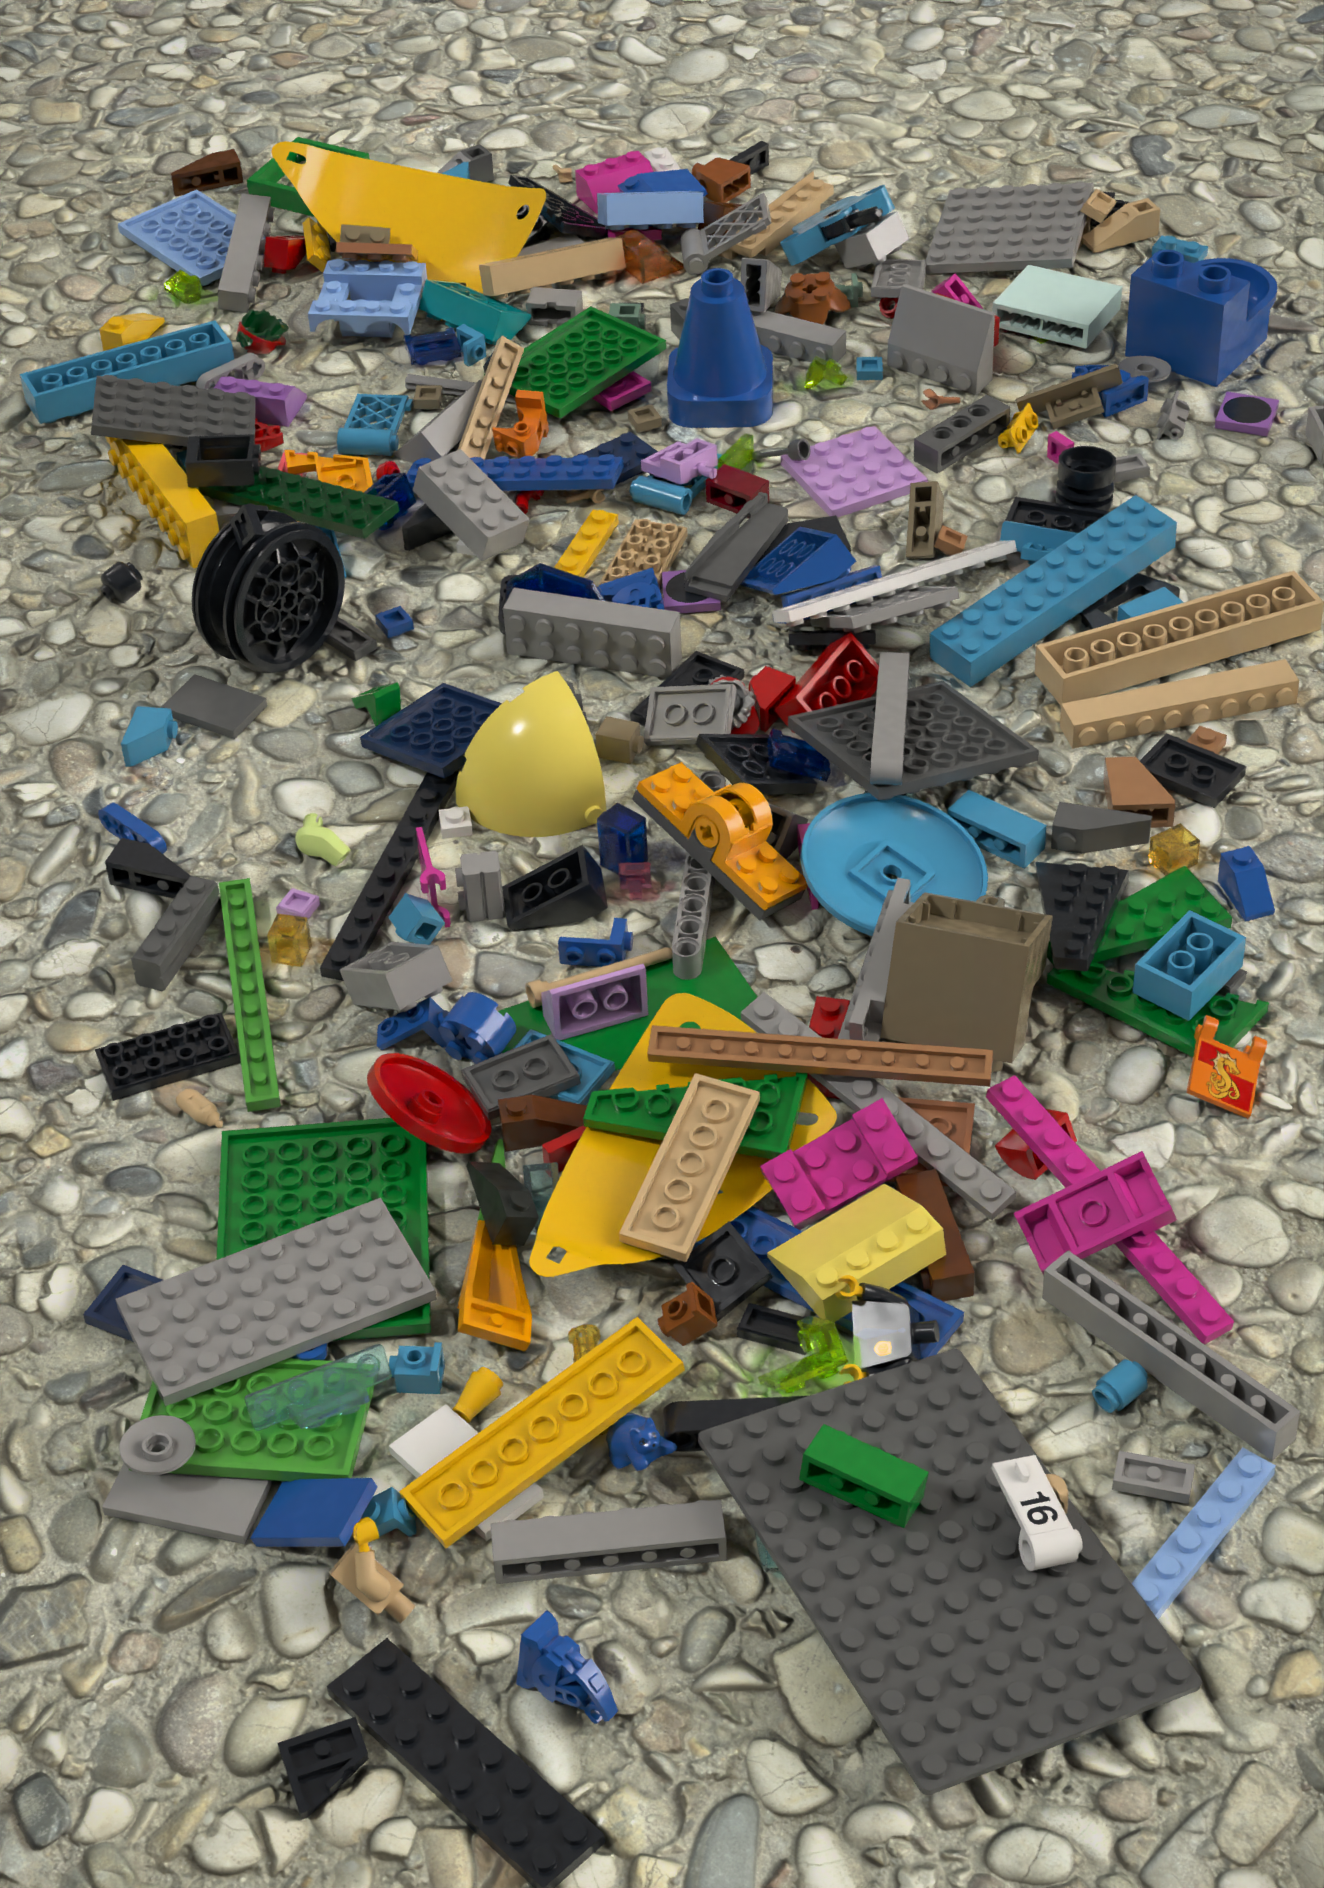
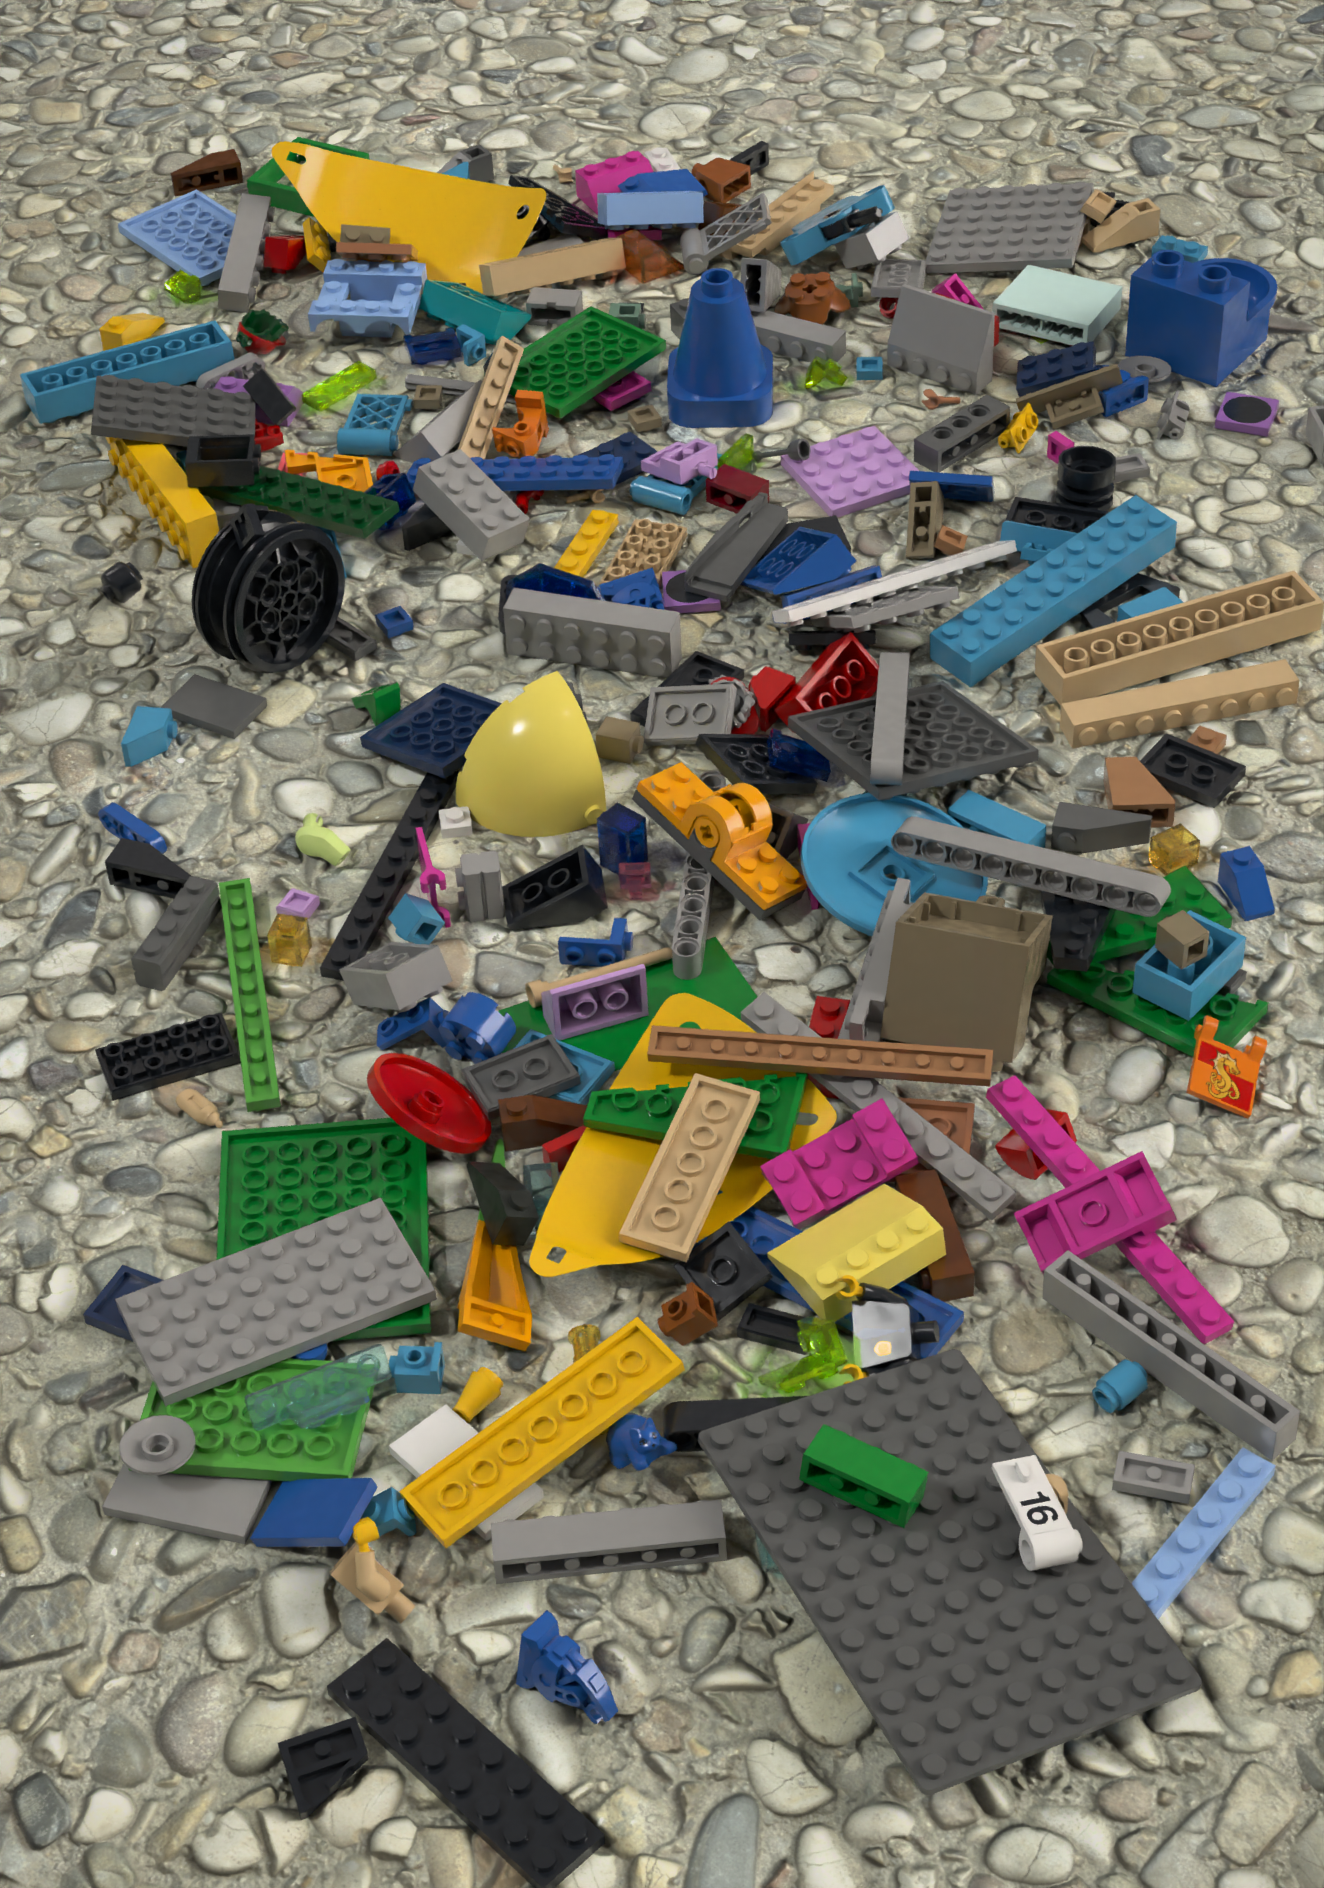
none -> black tile [243,368,297,425]
none -> clear neon green plate [302,361,377,412]
none -> light grey beam [891,816,1171,917]
none -> blue tile [909,471,995,502]
none -> dark blue plate [1016,341,1096,397]
none -> dark tan brick [1155,910,1210,970]

